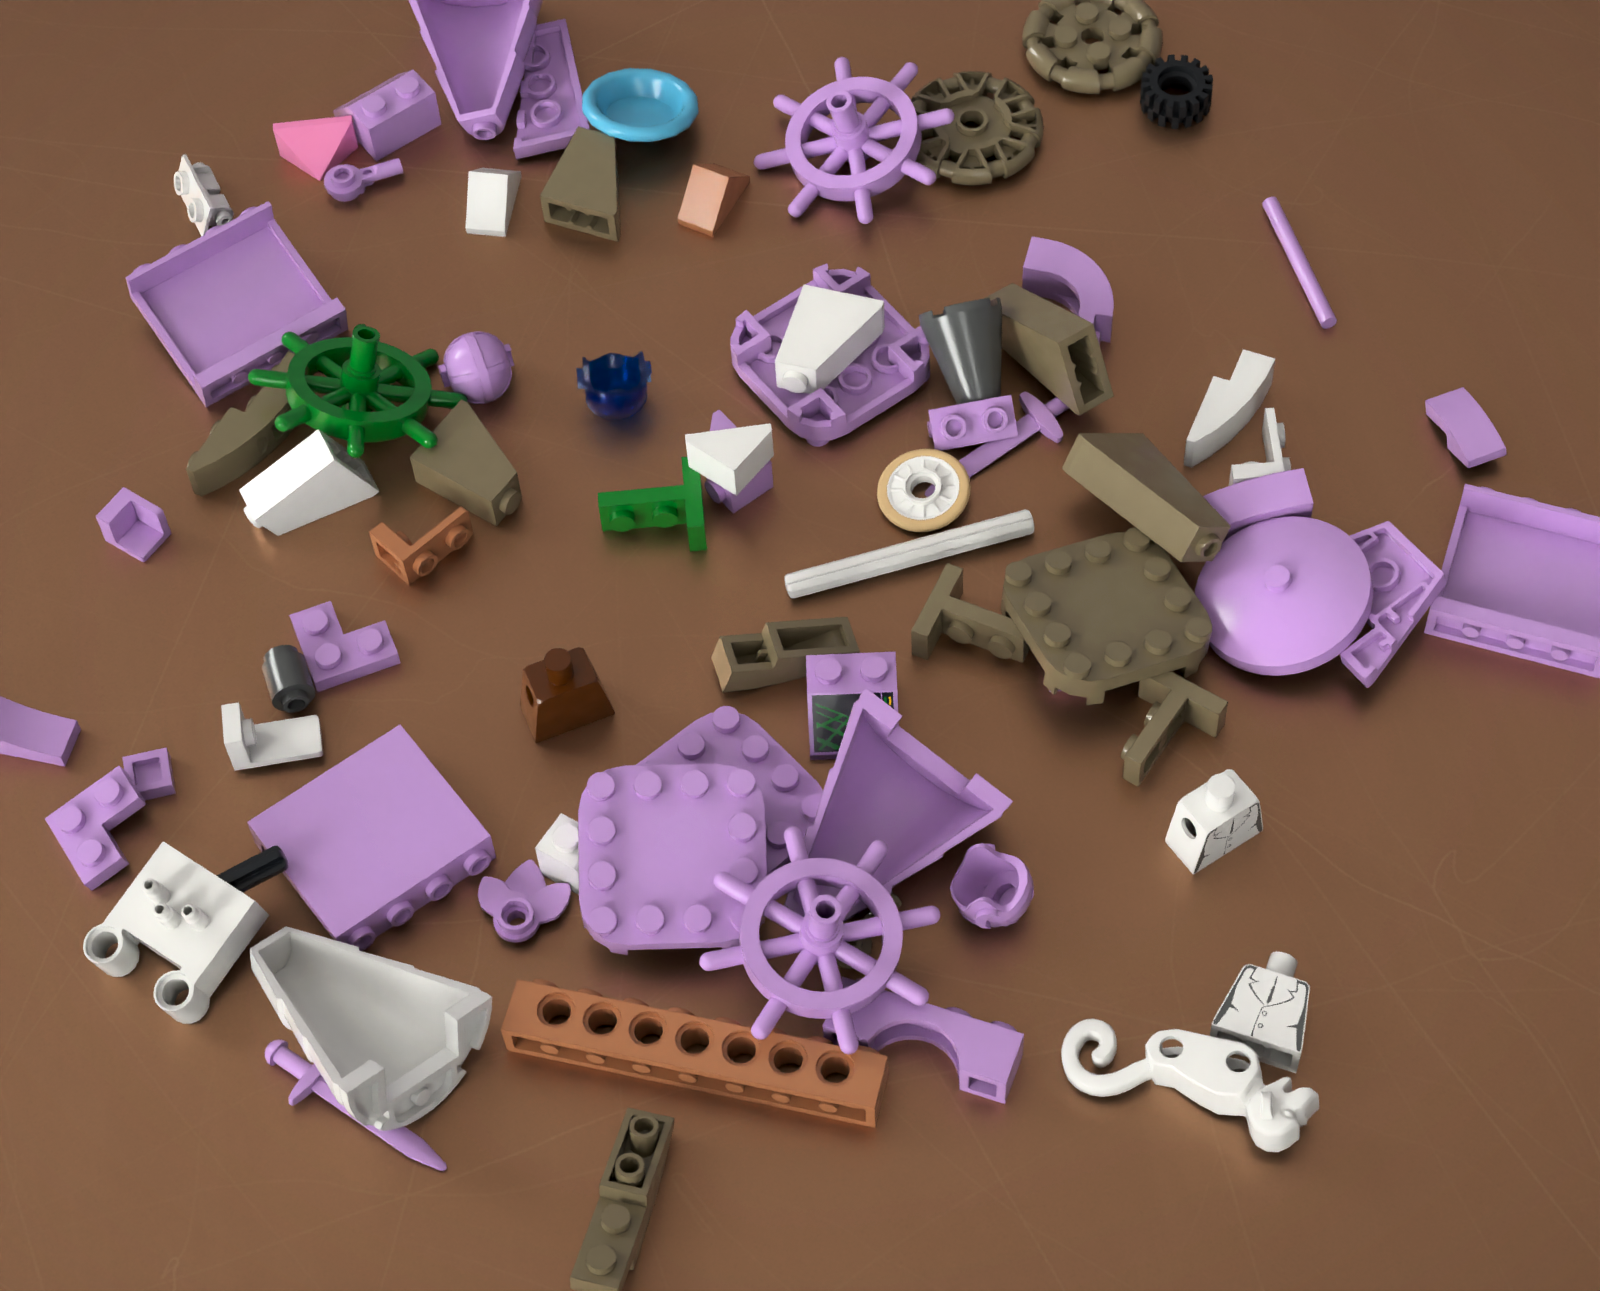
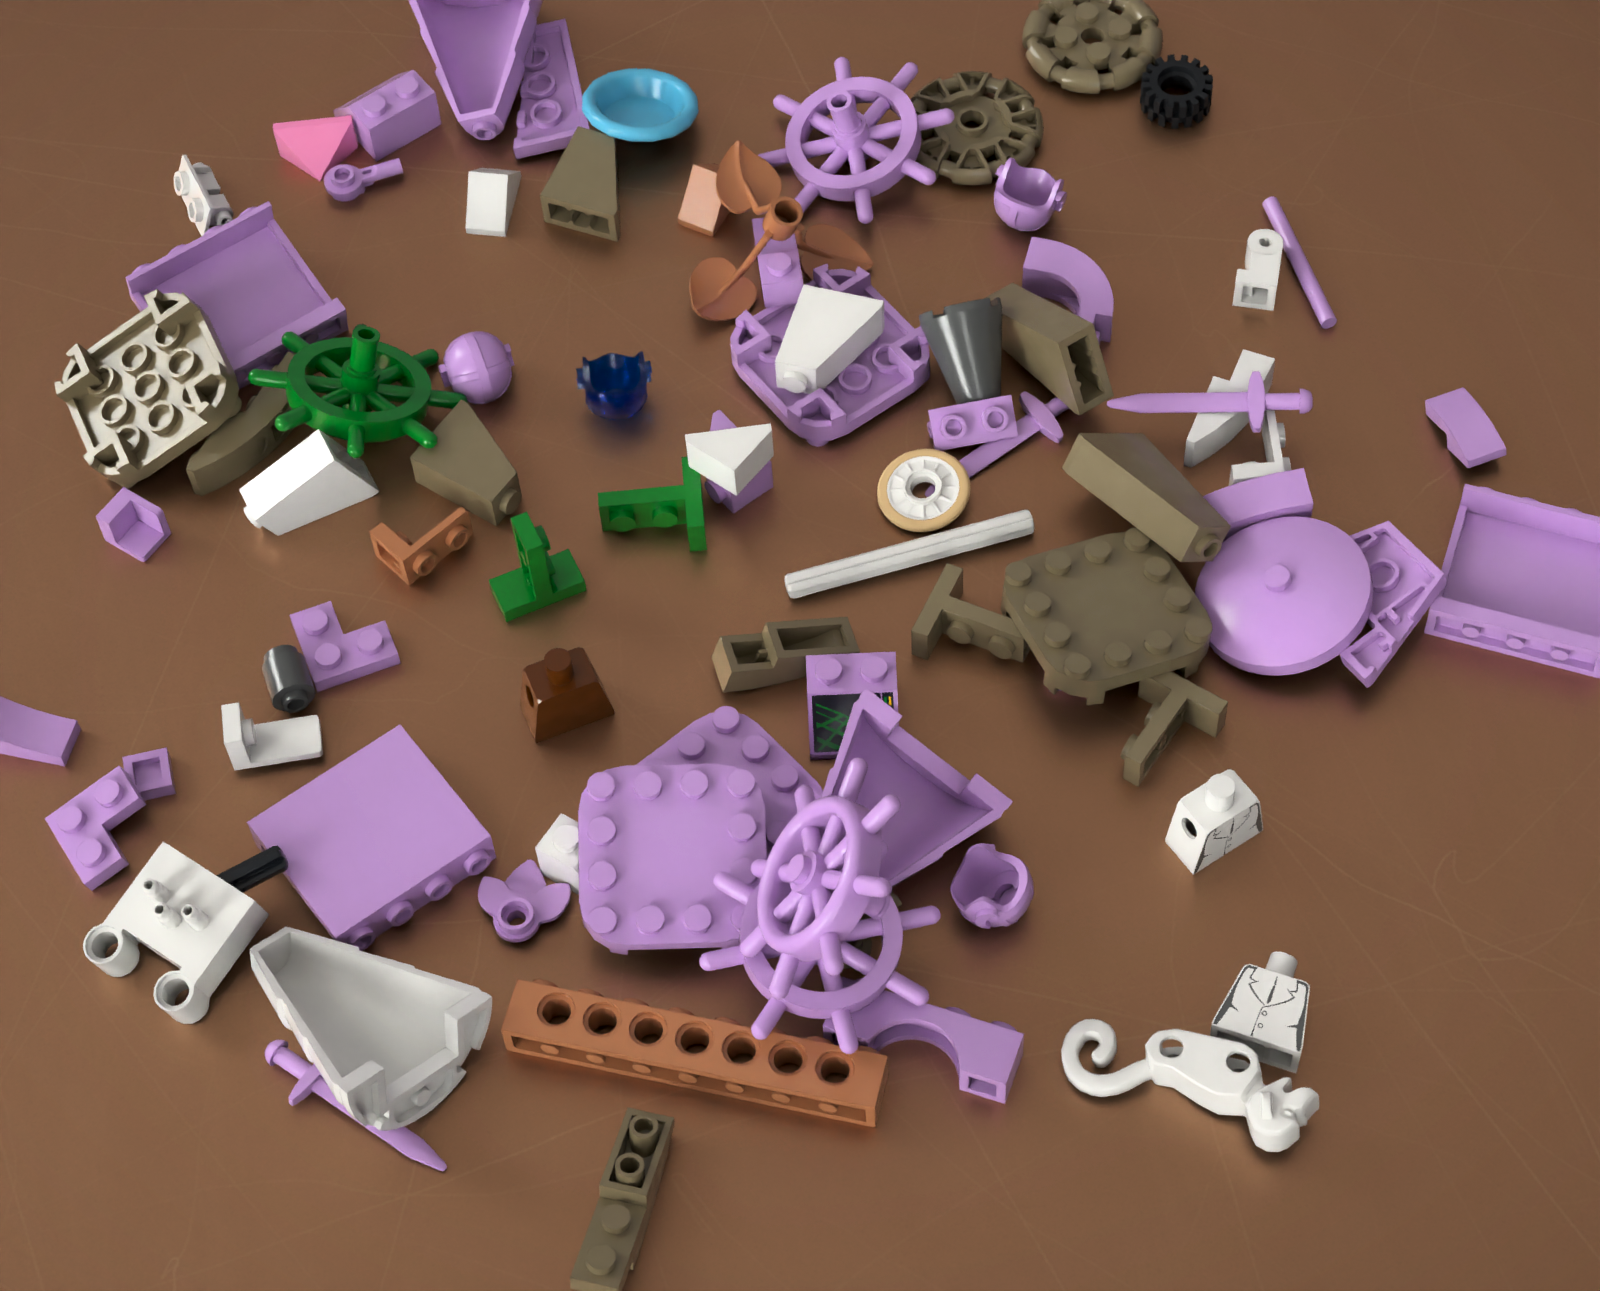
none -> dark tan plate [54,289,242,488]
none -> green bracket [489,512,587,622]
none -> nougat plant [689,140,874,322]
none -> lavender piece [740,758,900,999]
none -> lavender slope [752,217,803,308]
none -> lavender cap [994,157,1067,231]
none -> lavender sword [1107,371,1313,433]
none -> white leg [1232,229,1283,311]

